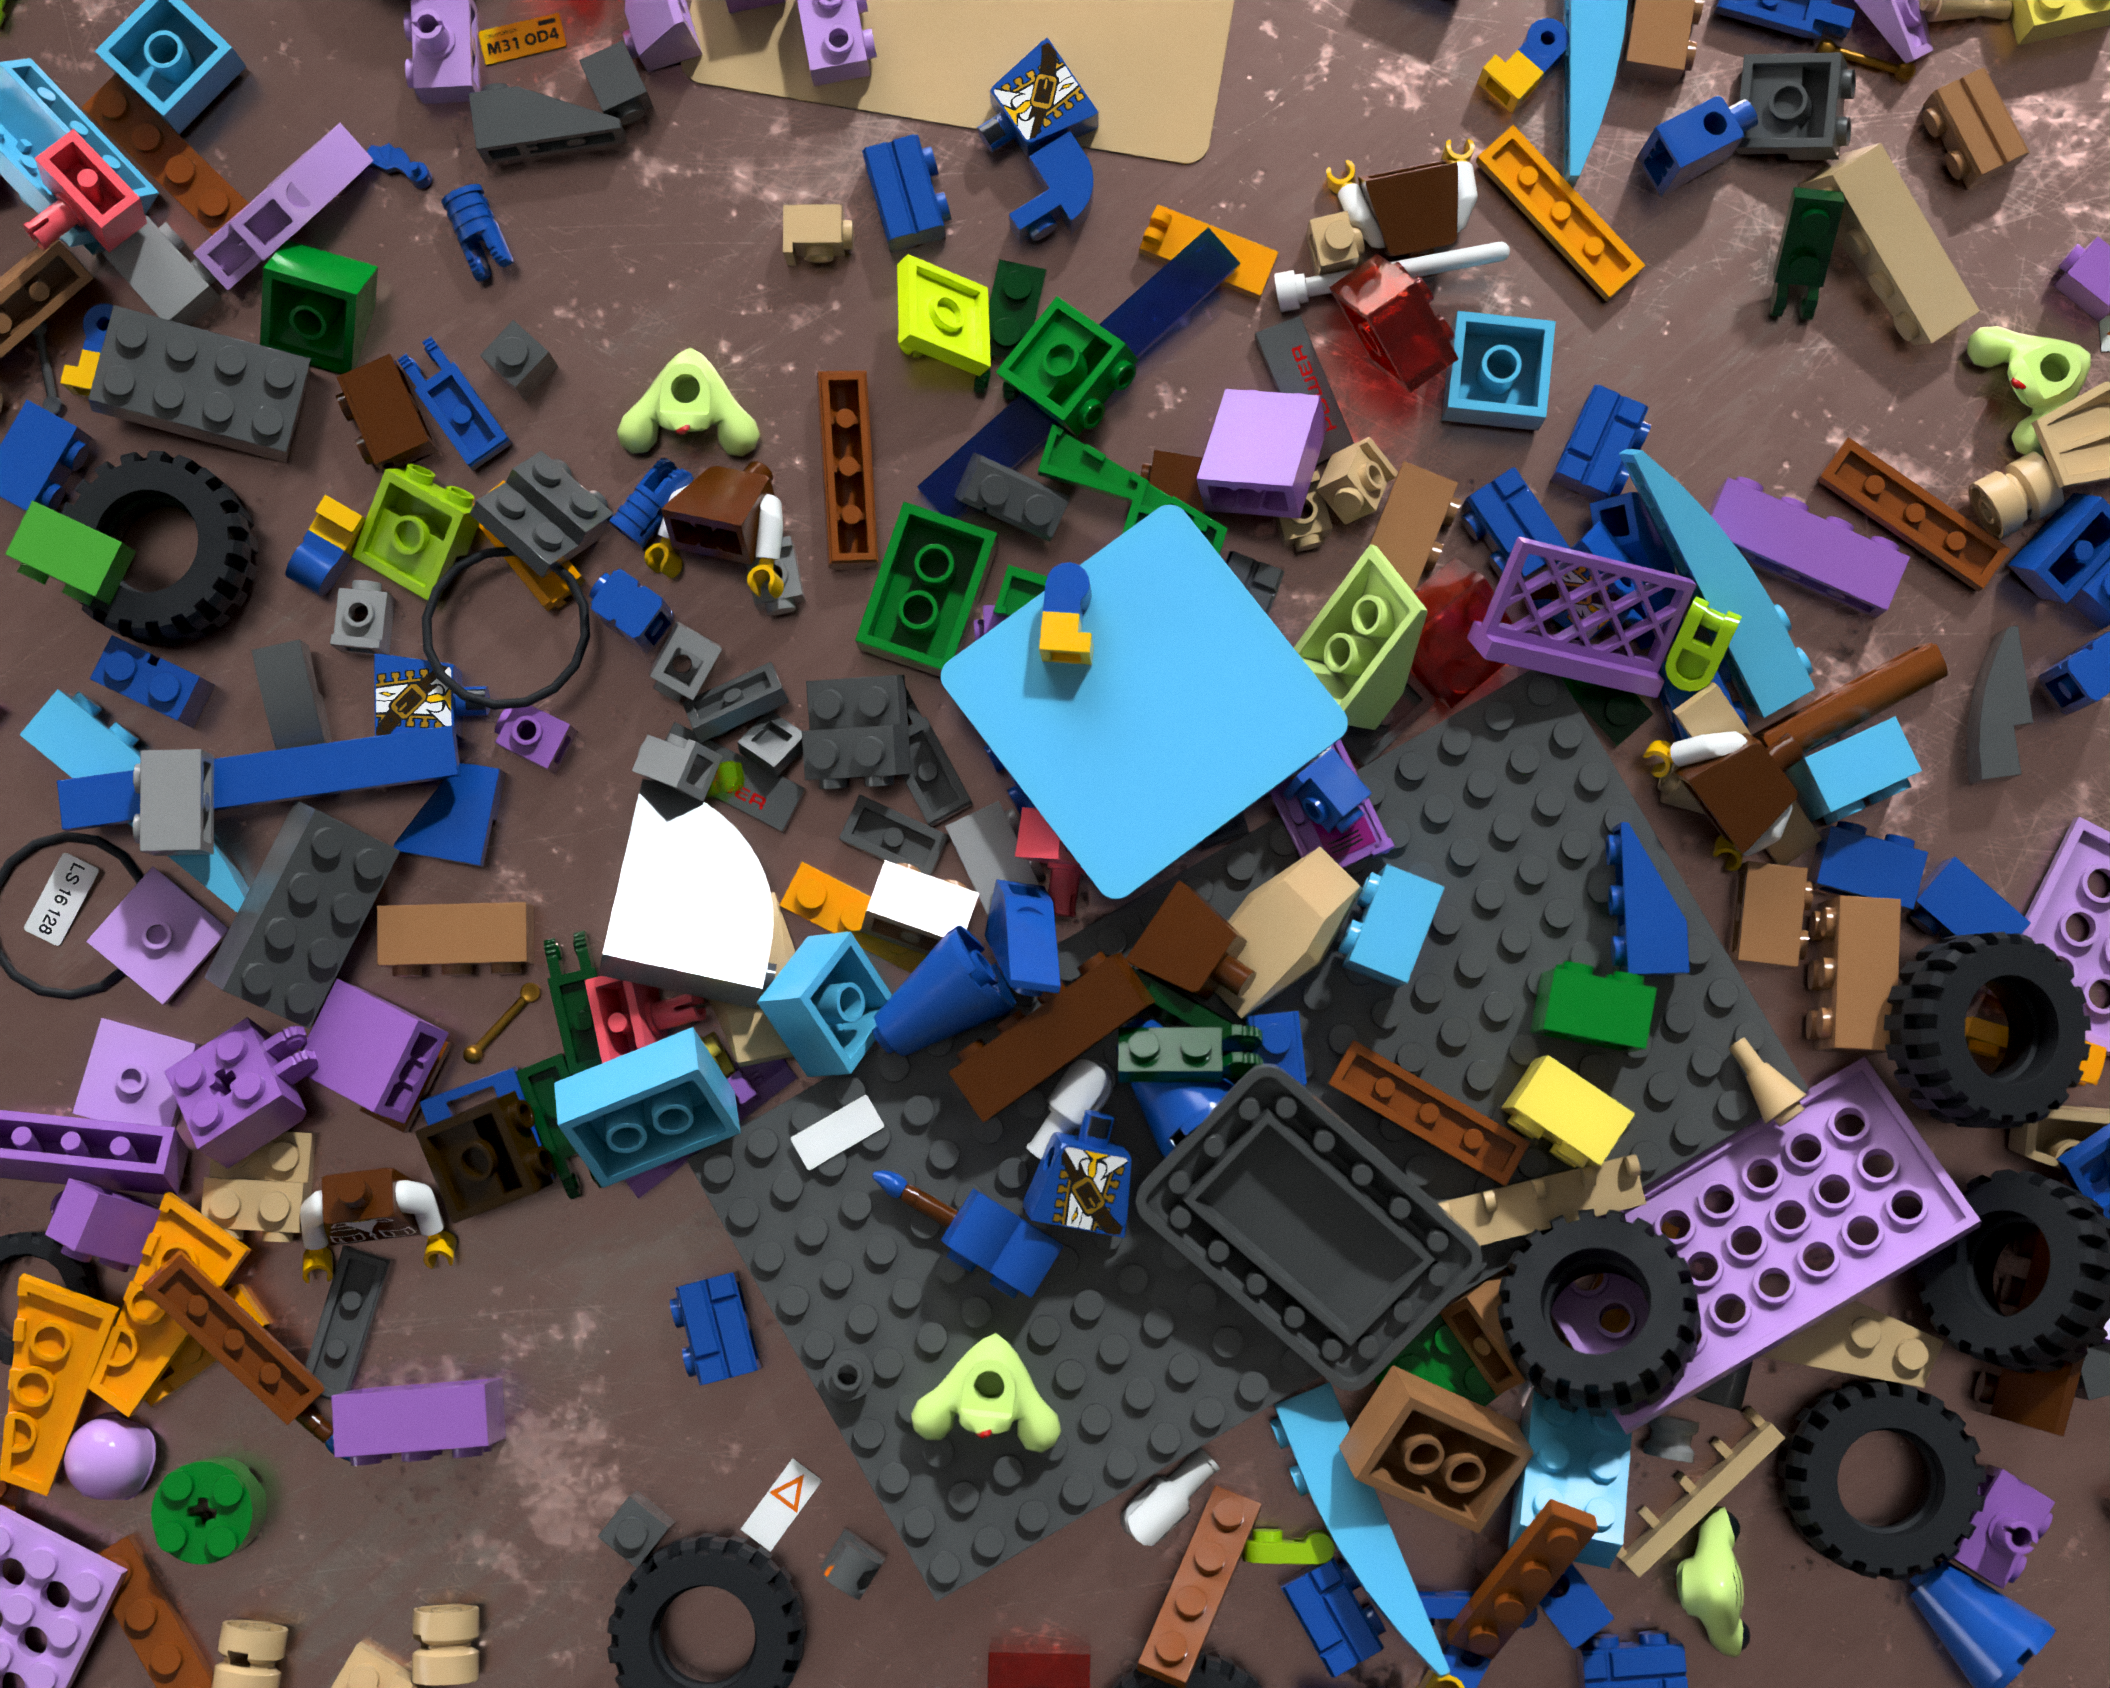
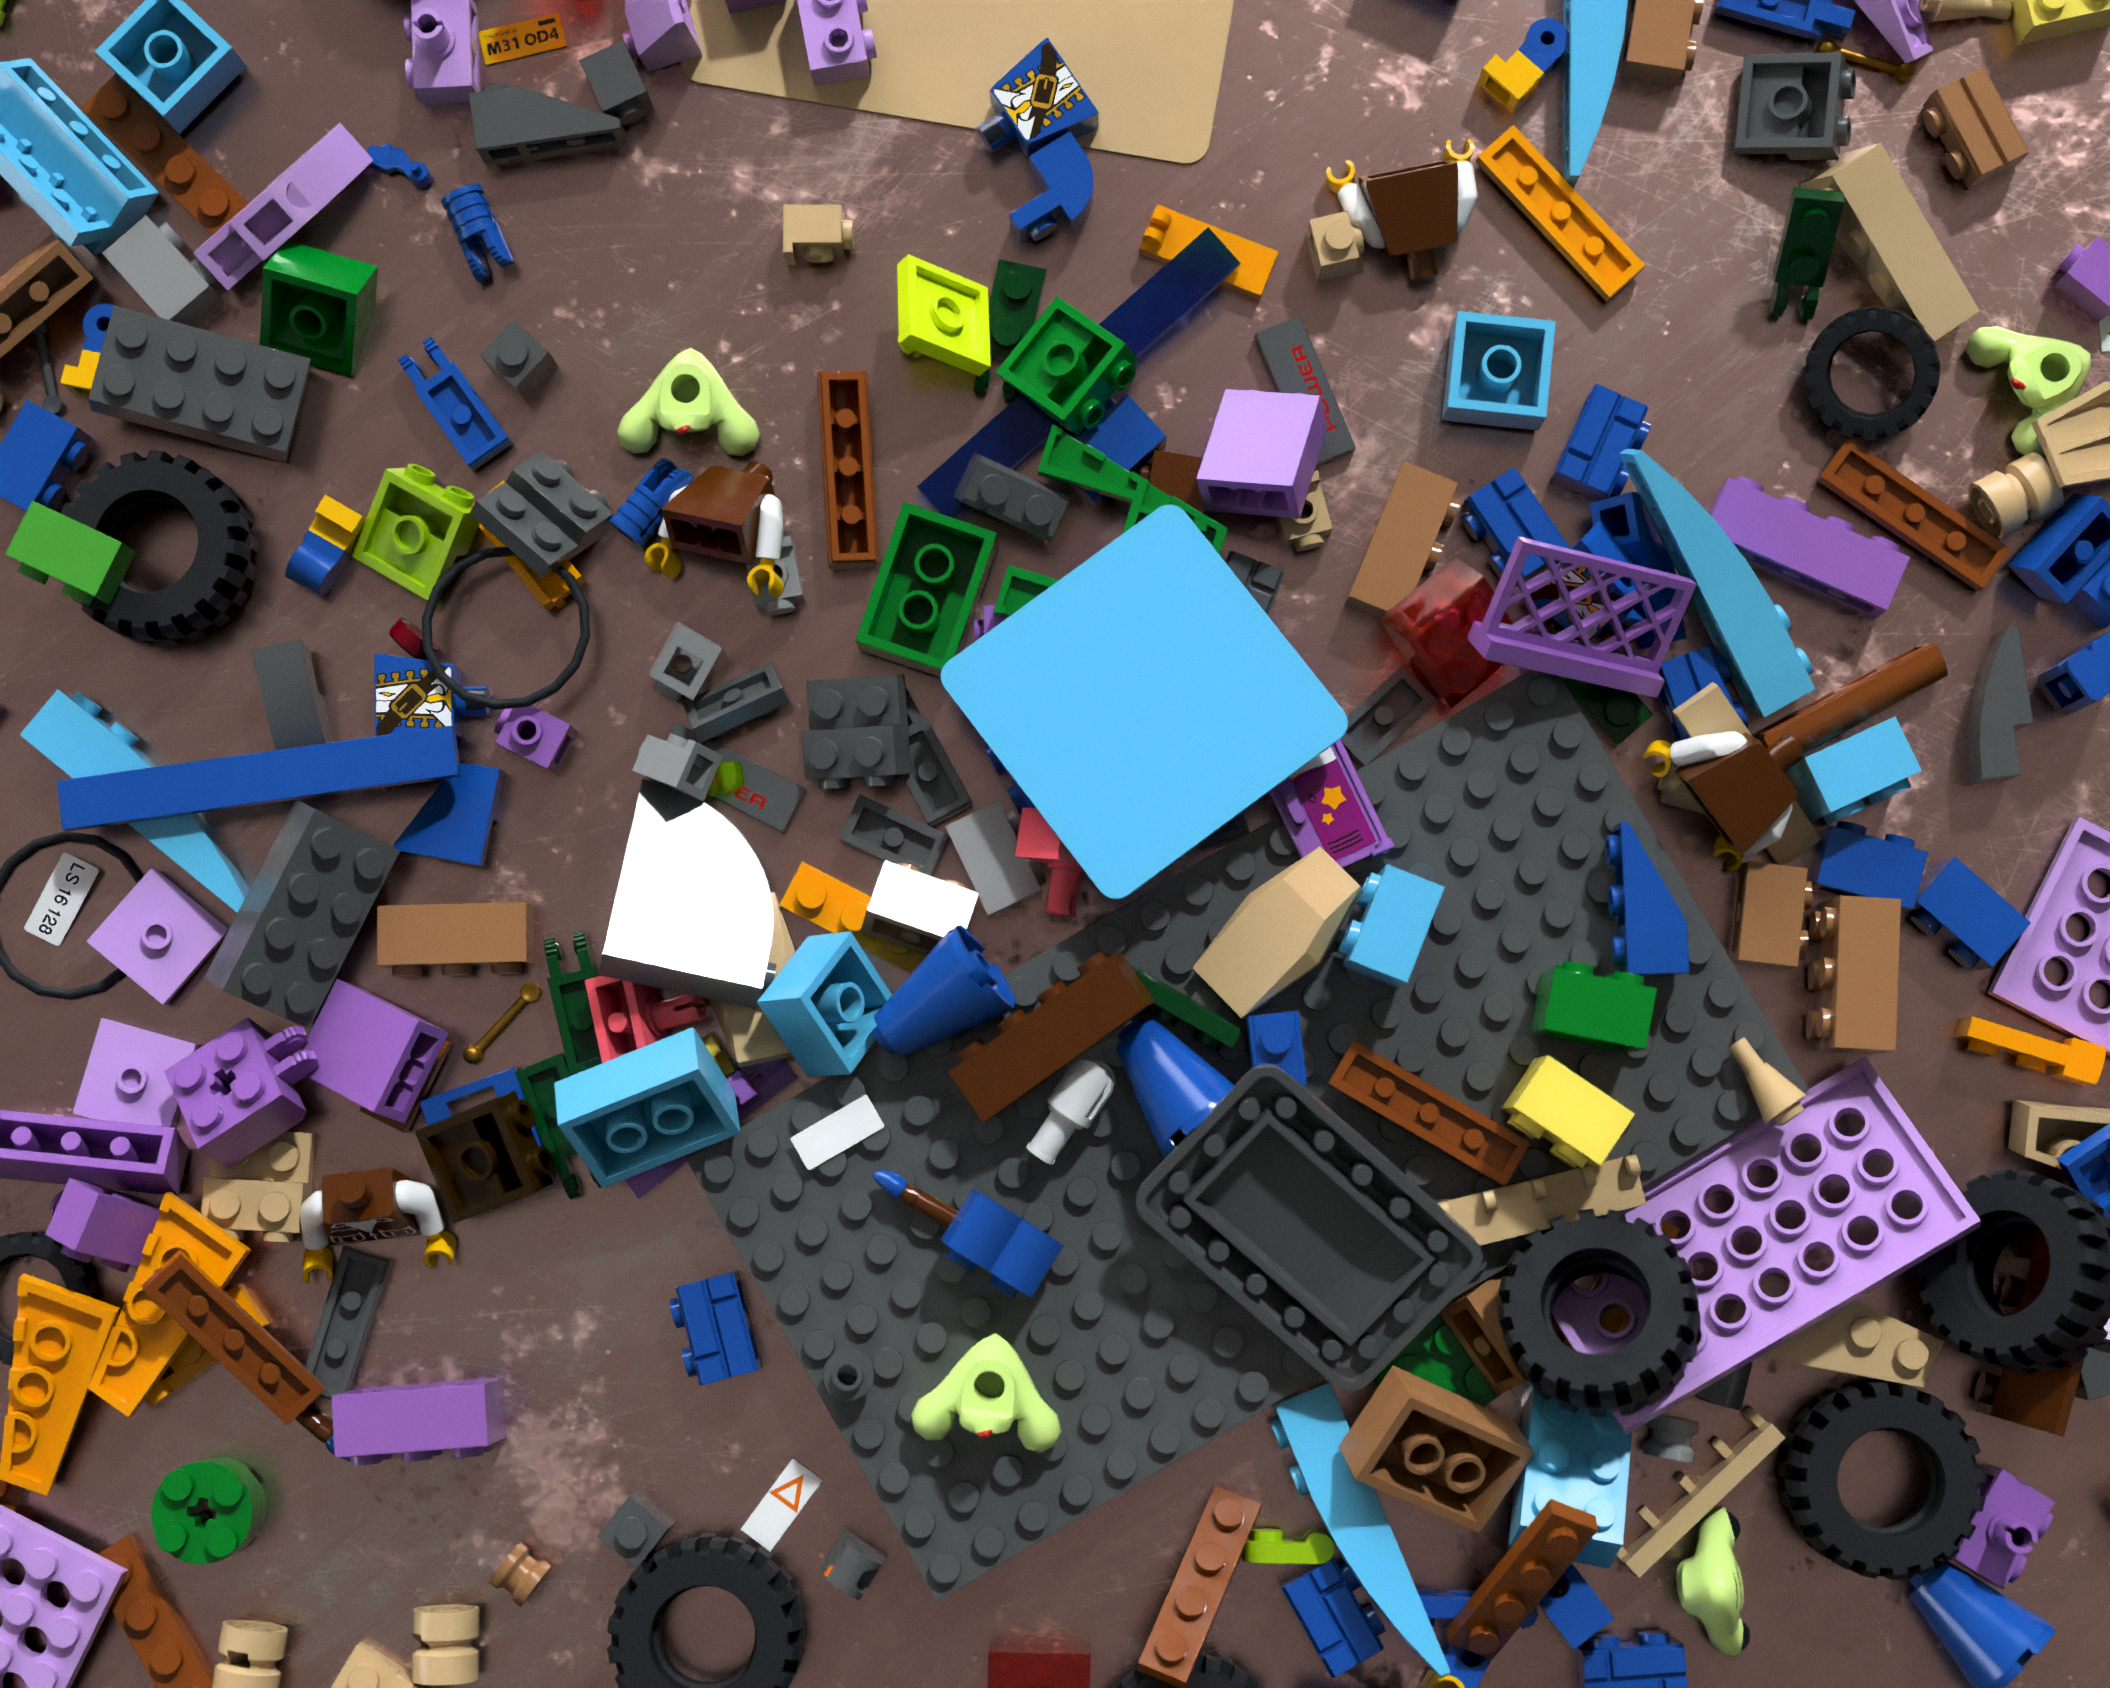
coral brick [23,128,147,252] -> none
lavender helmet [64,1413,156,1501] -> none
blue piece [90,635,215,729] -> none
light grey brick [133,749,214,856] -> none
light grey brick [330,580,395,655] -> none
reddish brown hinge [336,353,438,473] -> none
blue brick [589,568,675,654] -> none
dark grey plate [737,712,803,778] -> none
blue brick [862,134,952,252] -> none
blue slope [984,879,1061,997] -> none
torso [1022,1110,1131,1238] -> none
leg [1039,562,1094,665] -> none
dark green hinge [1118,1025,1263,1082] -> none
white arm [1120,1448,1220,1546] -> none
reddish brown torso [1126,880,1256,1000] -> none
white piece [1274,242,1510,312] -> none
blue brick [1282,748,1372,834] -> none
yellowish green slope [1294,544,1428,730] -> none
tan brick [1316,437,1398,525] -> none
clear red brick [1329,254,1459,393] -> none
blue torso [1637,96,1758,197] -> none
lime plate [1665,596,1742,692] -> none
black tyre [1884,932,2091,1128] -> none
none -> dark red tile [389,617,438,660]
none -> medium nougat wheel [489,1542,552,1608]
none -> blue brick [1069,394,1167,511]
none -> black tyre [1804,306,1941,440]

